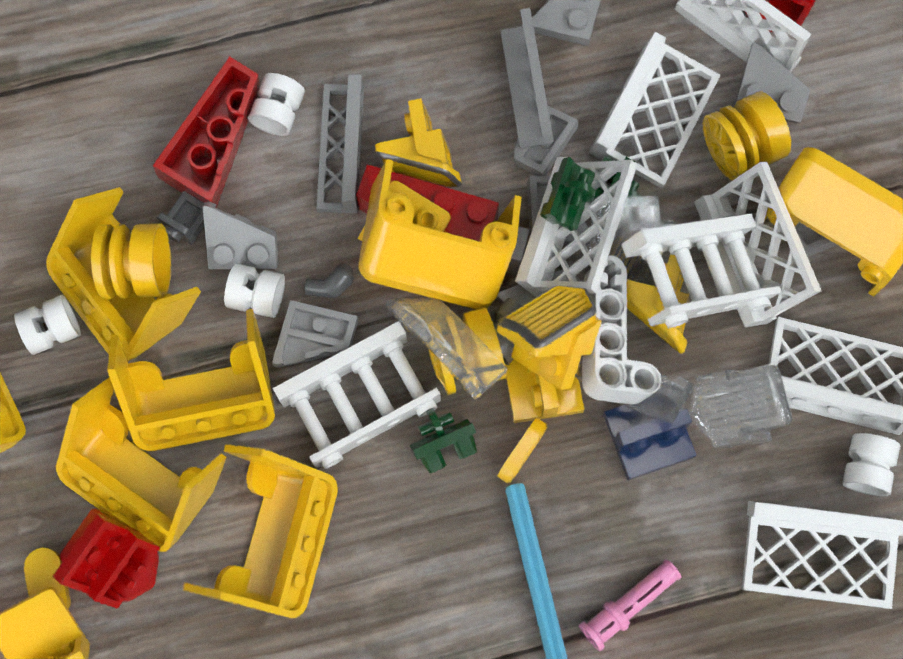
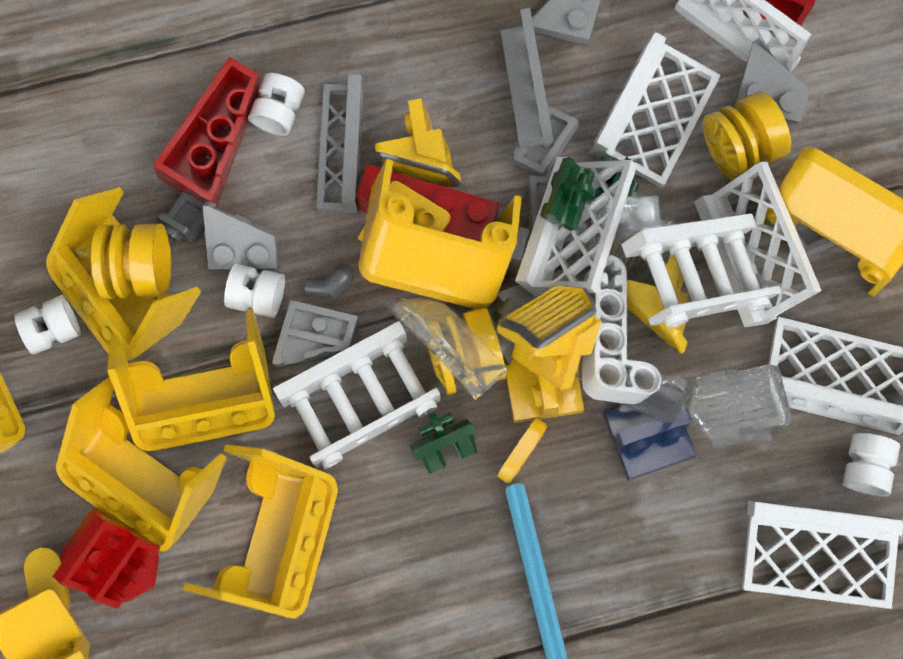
bright pink pin [579,559,681,651] -> none

